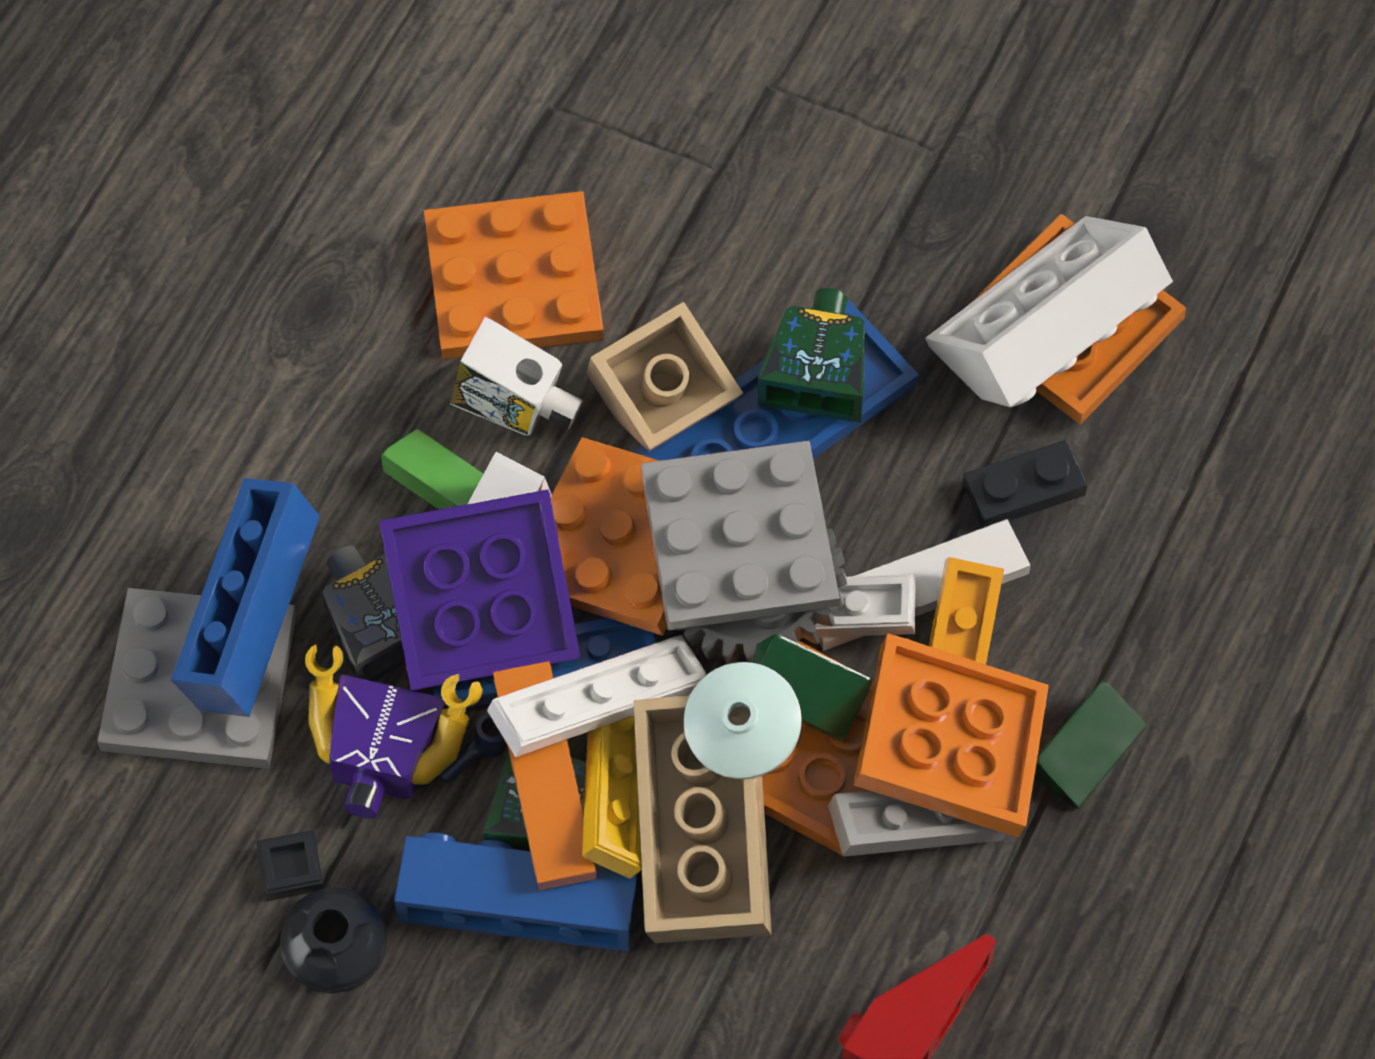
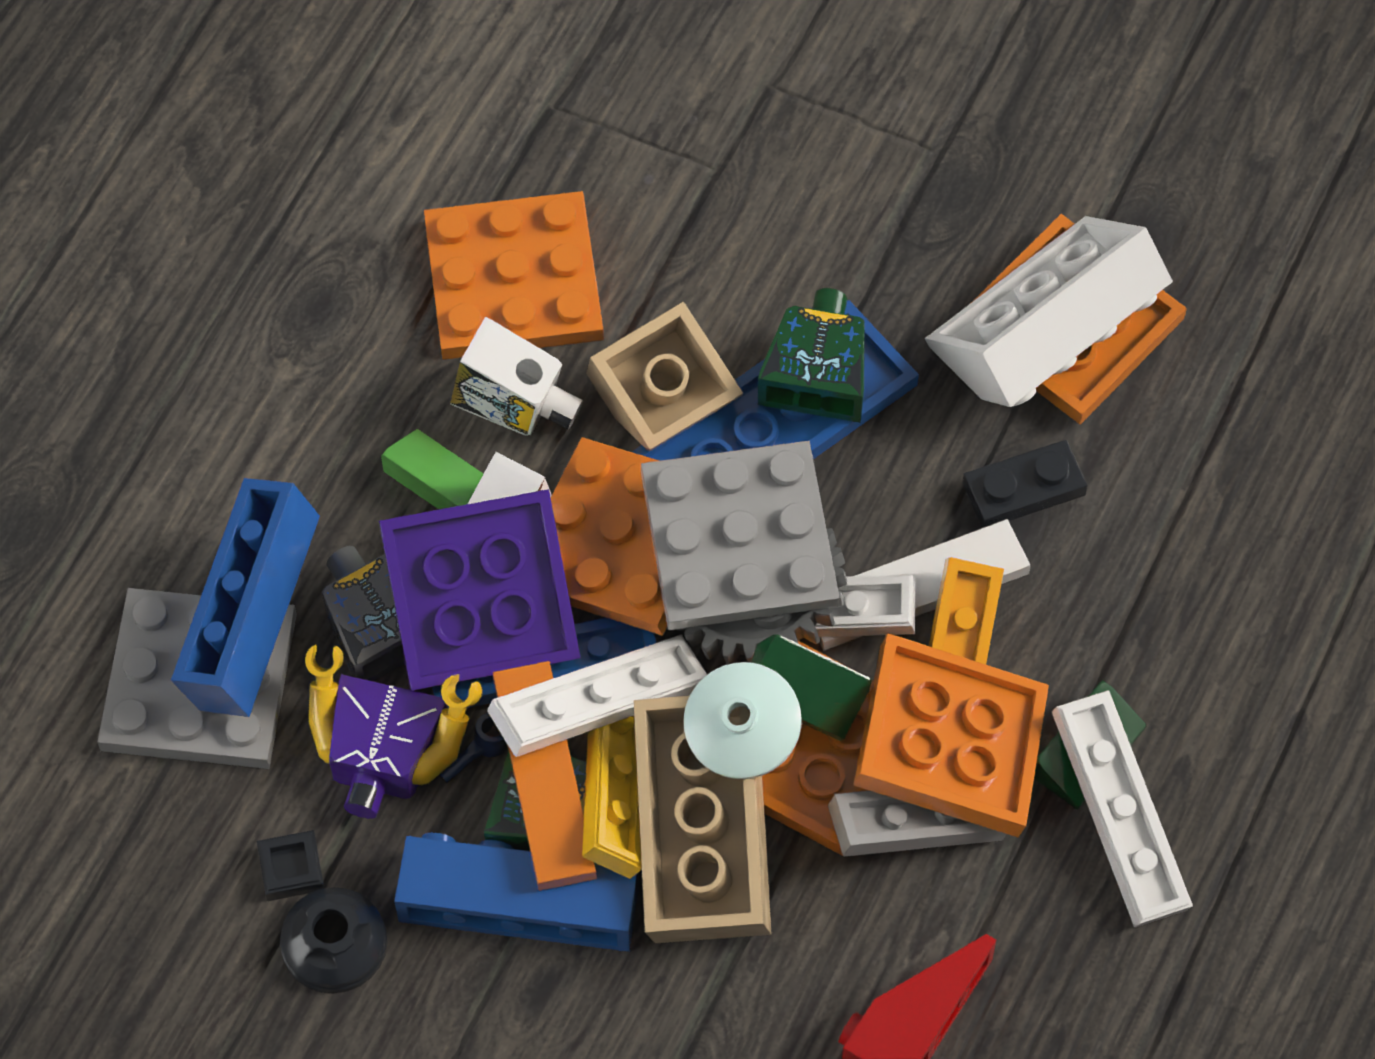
none -> white tile [1052,690,1193,928]

